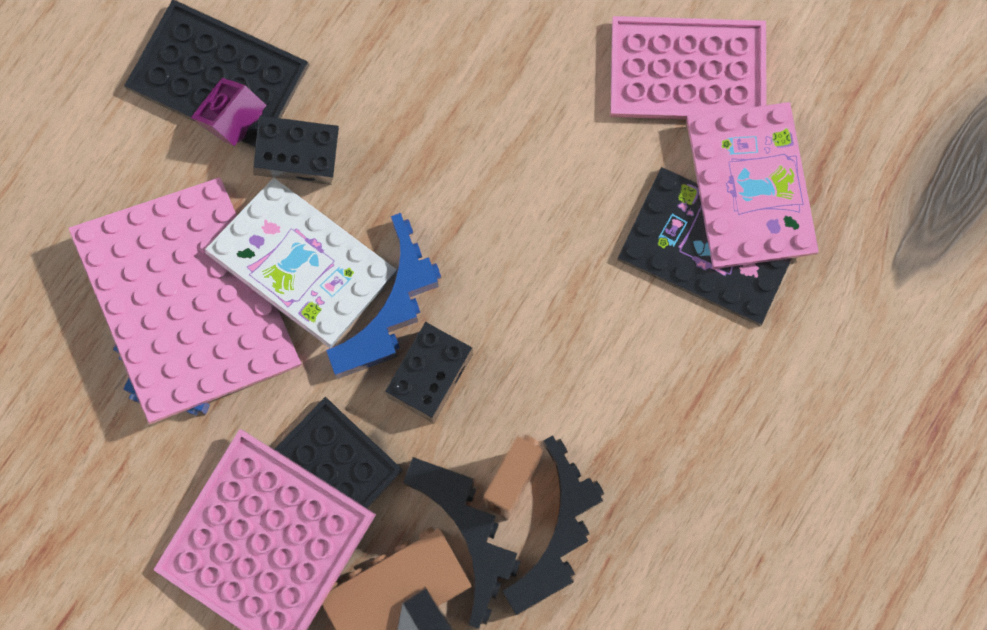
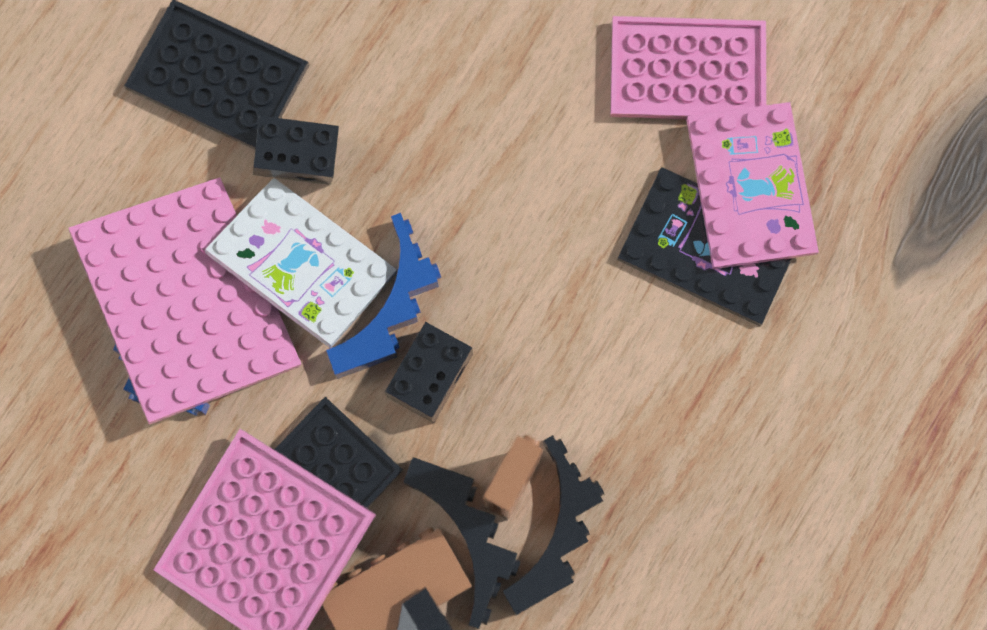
magenta slope [191,78,266,146] -> none

